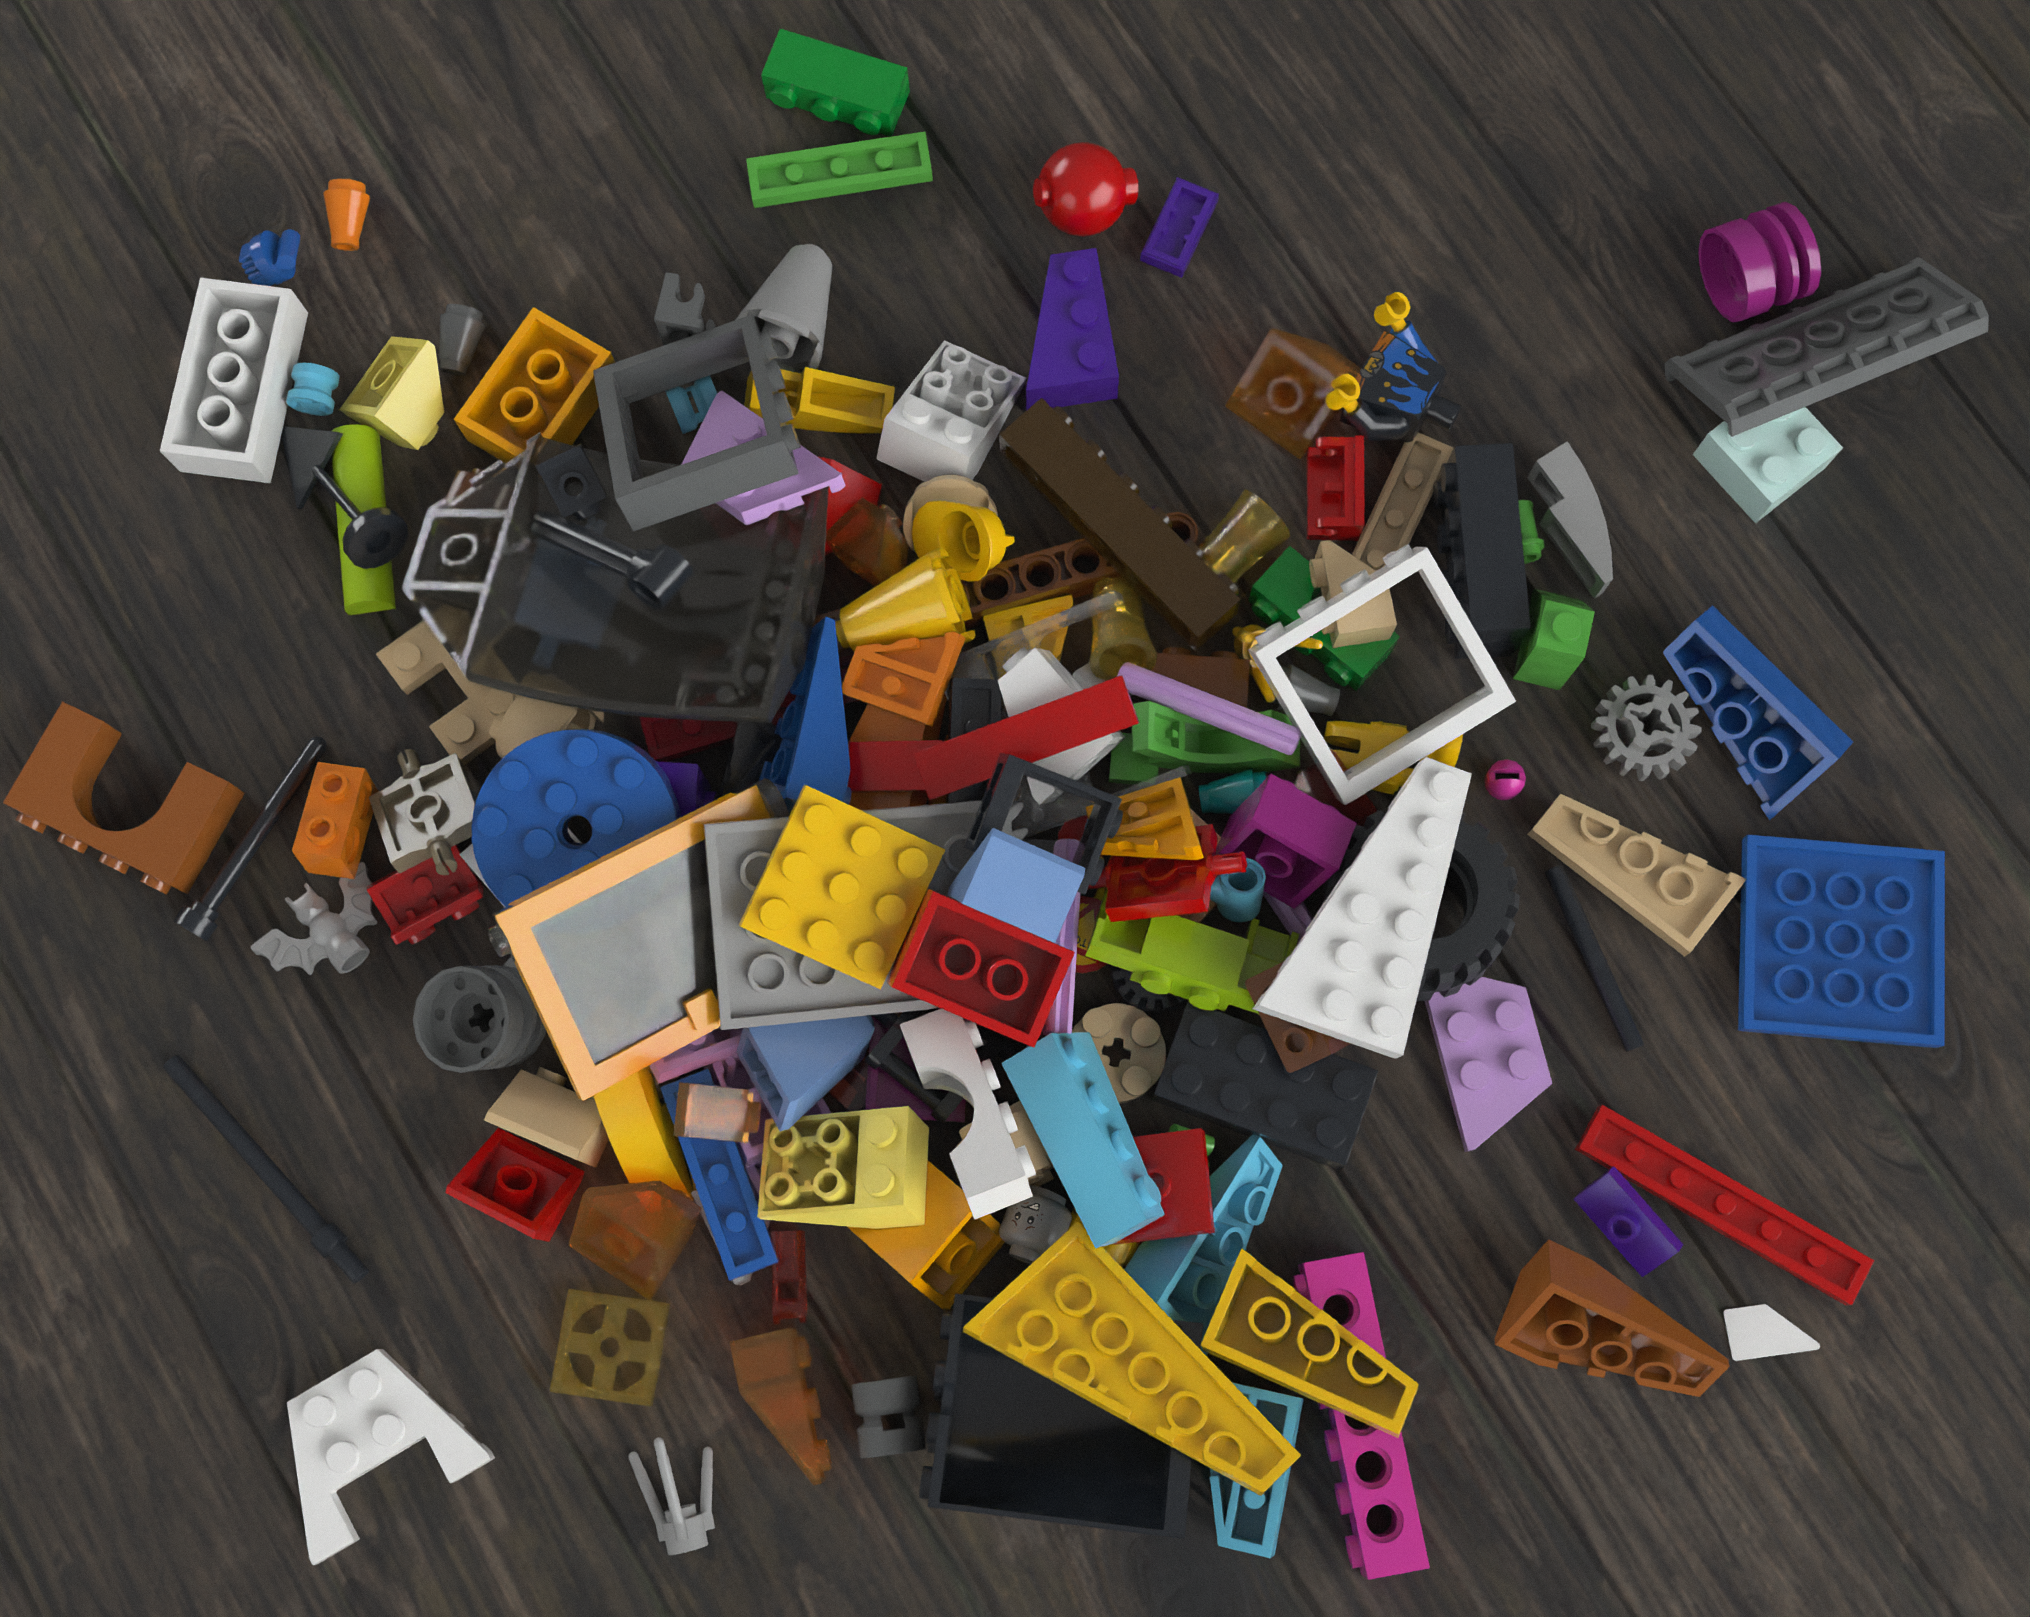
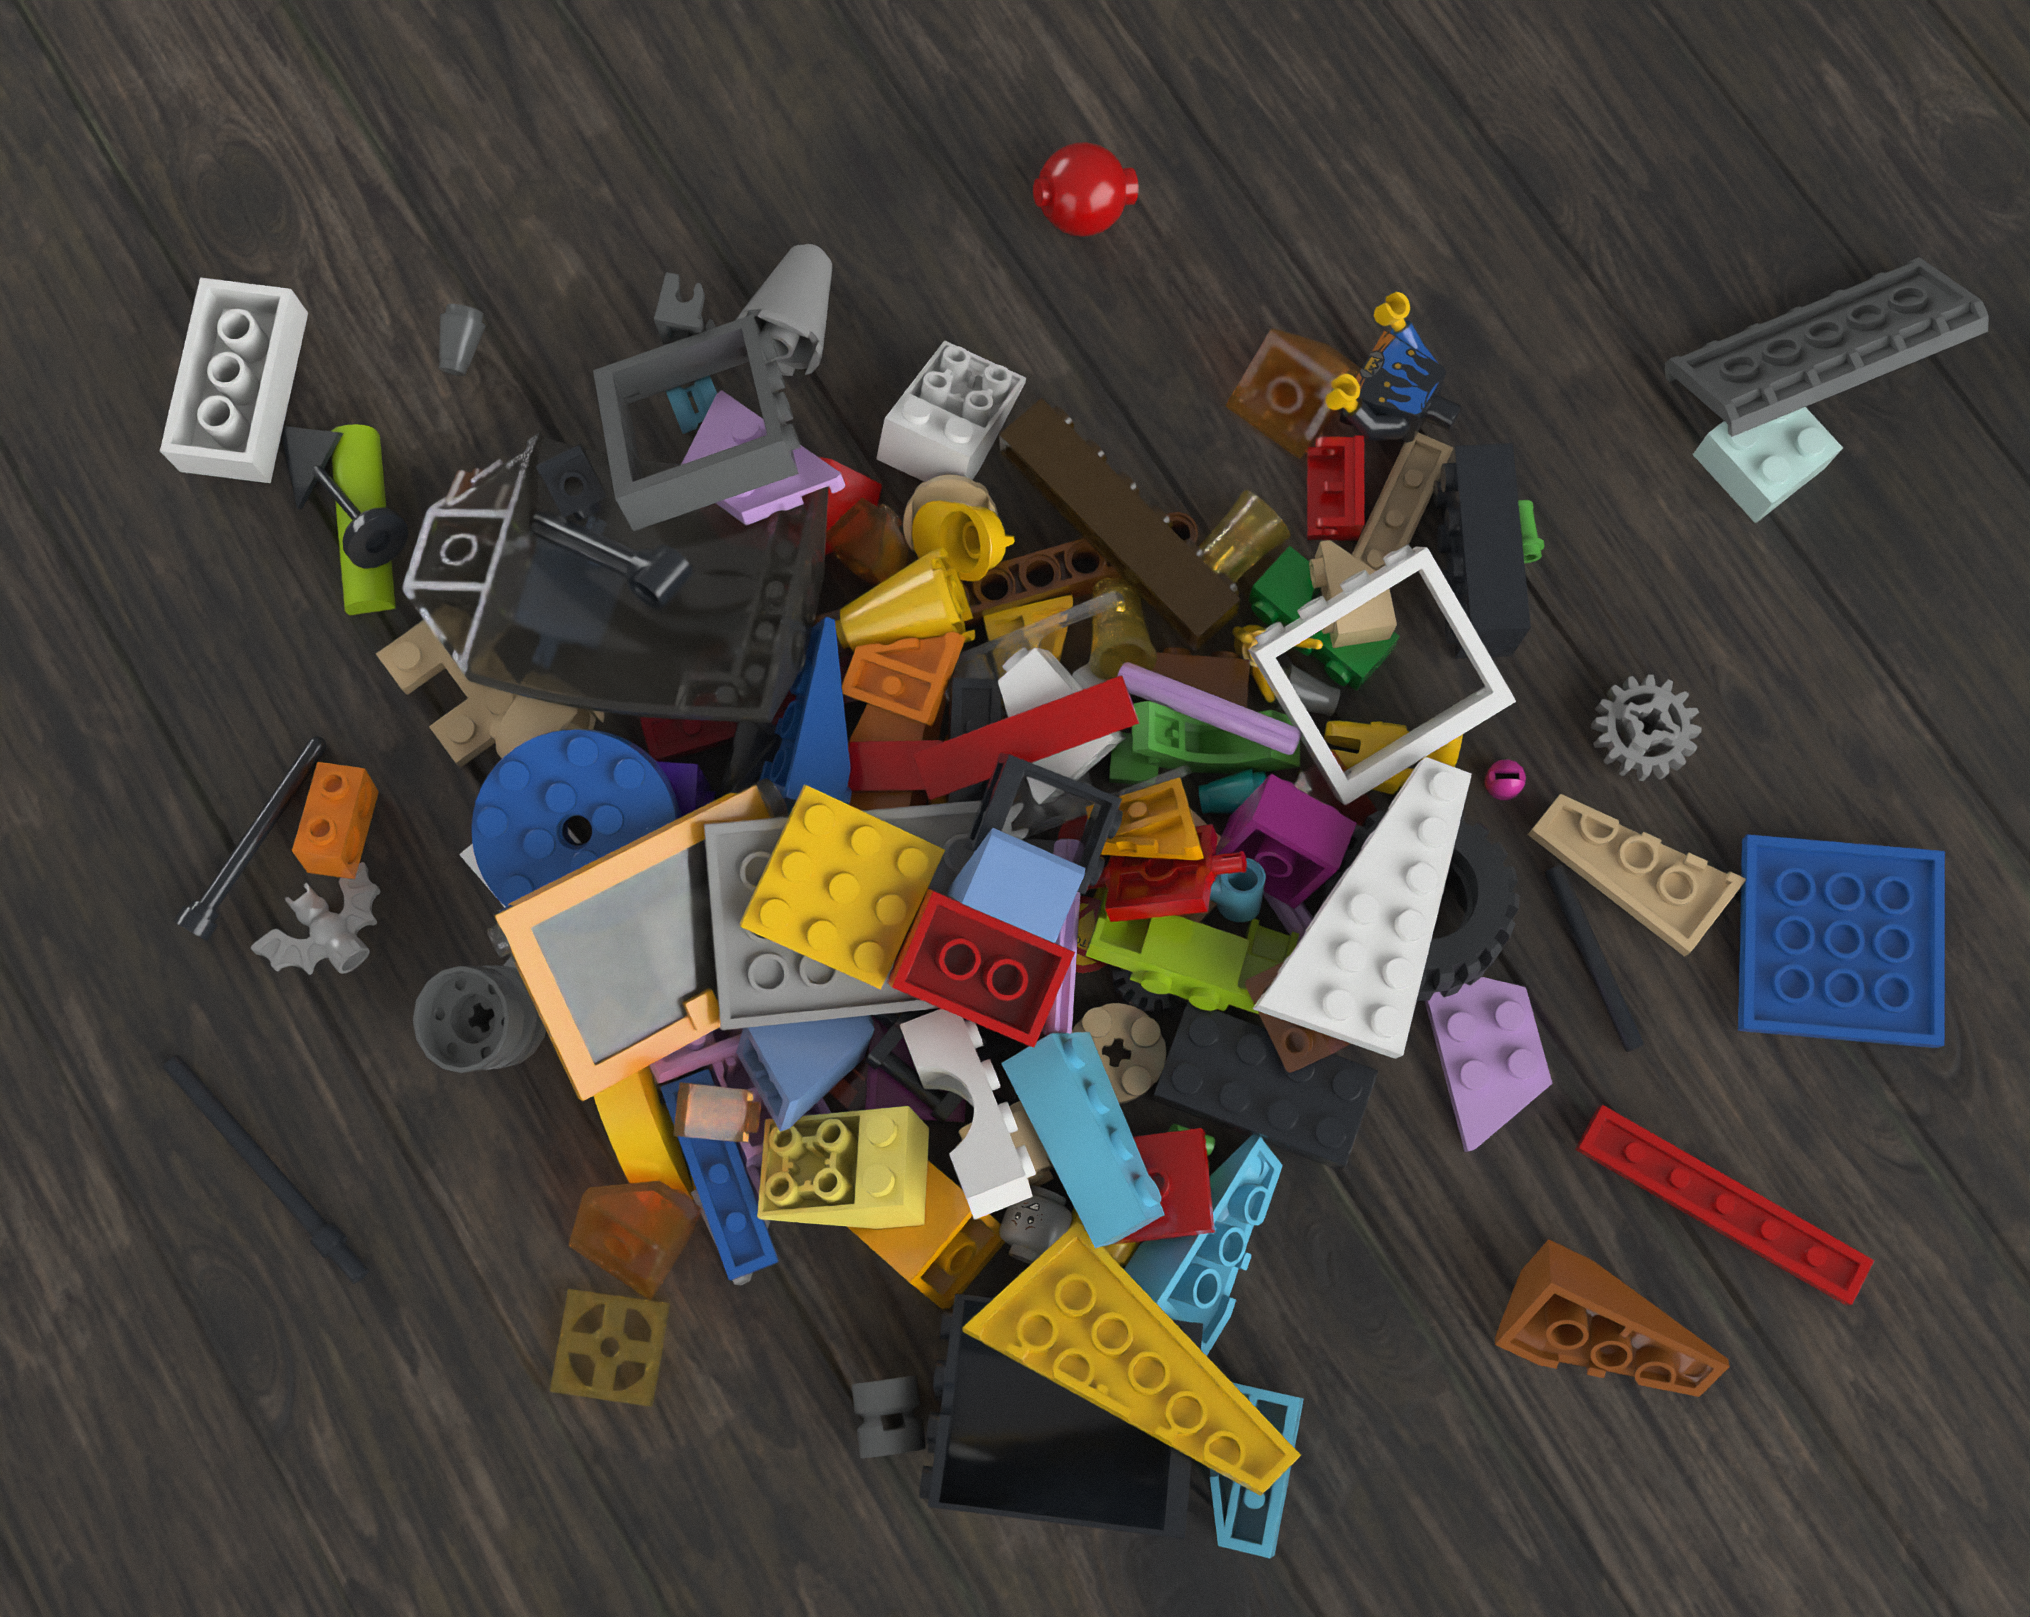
dark orange arch [3,701,245,895] -> none
blue piece [239,229,301,286] -> none
medium azure wheel [286,363,340,416] -> none
white wing [287,1349,495,1565] -> none
orange cone [323,179,370,251] -> none
light yellow slope [339,336,444,450] -> none
red bracket [366,844,484,945] -> none
dark tan plate [369,749,477,875] -> none
red slope [445,1127,585,1242] -> none
light orange brick [454,307,615,486] -> none
tan slope [484,1067,609,1167] -> none
light grey plant [628,1437,715,1555] -> none
clear orange slope [730,1328,832,1485] -> none
yellow slope [744,367,895,433] -> none
bright green plate [746,132,933,208] -> none
green brick [761,29,910,137] -> none
clear red bar [771,1230,807,1325] -> none
dark purple wedge [1026,248,1119,411] -> none
dark purple plate [1140,177,1219,278] -> none
yellow wedge [1200,1248,1419,1438] -> none
dark pink brick [1293,1252,1430,1580] -> none
bright green slope [1513,588,1595,690] -> none
light grey slope [1527,441,1613,599] -> none
dark purple plate [1574,1166,1684,1277] -> none
blue wedge [1663,606,1853,820] -> none
magenta wheel [1698,202,1821,322] -> none
white sticker [1723,1304,1820,1361] -> none

